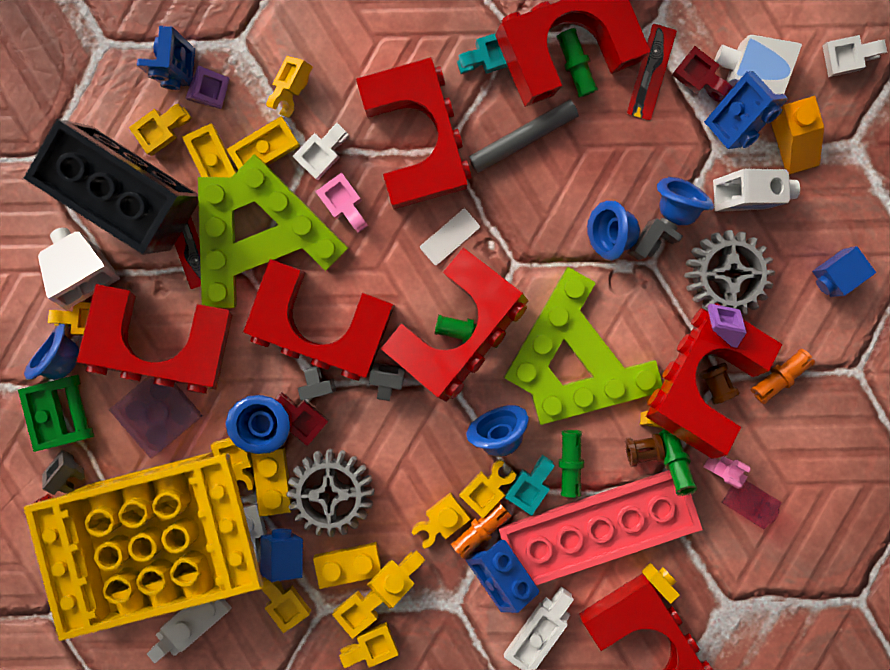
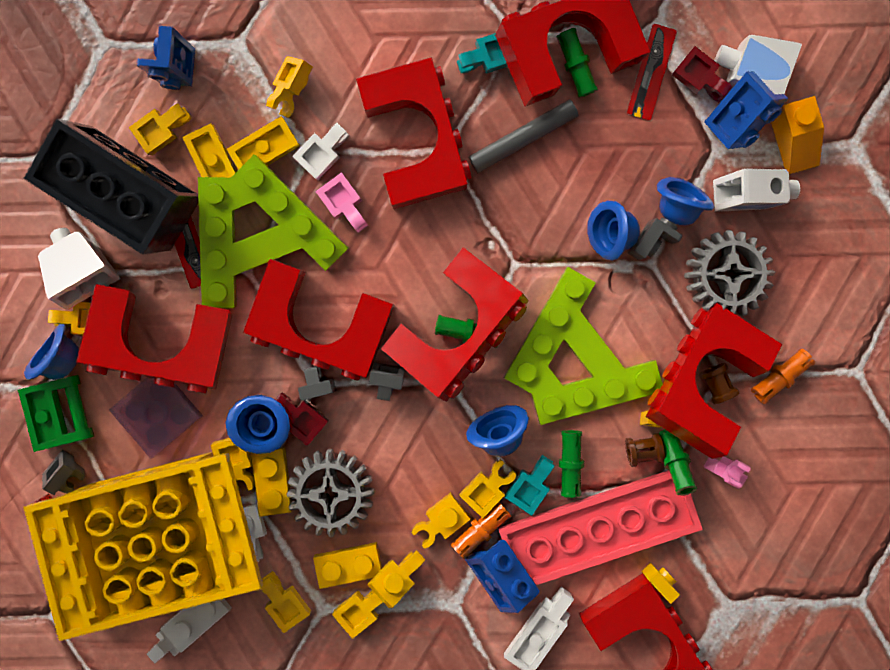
medium lavender slope [186,66,230,109] -> none
blue brick [260,528,303,582] -> none
yellow plate [339,622,399,668] -> none
white sticker [420,209,480,265] -> none
medium lavender slope [708,303,746,348] -> none
clear pink bracket [722,480,781,529] -> none
blue brick [812,246,877,297] -> none
white plate [822,35,887,77] -> none

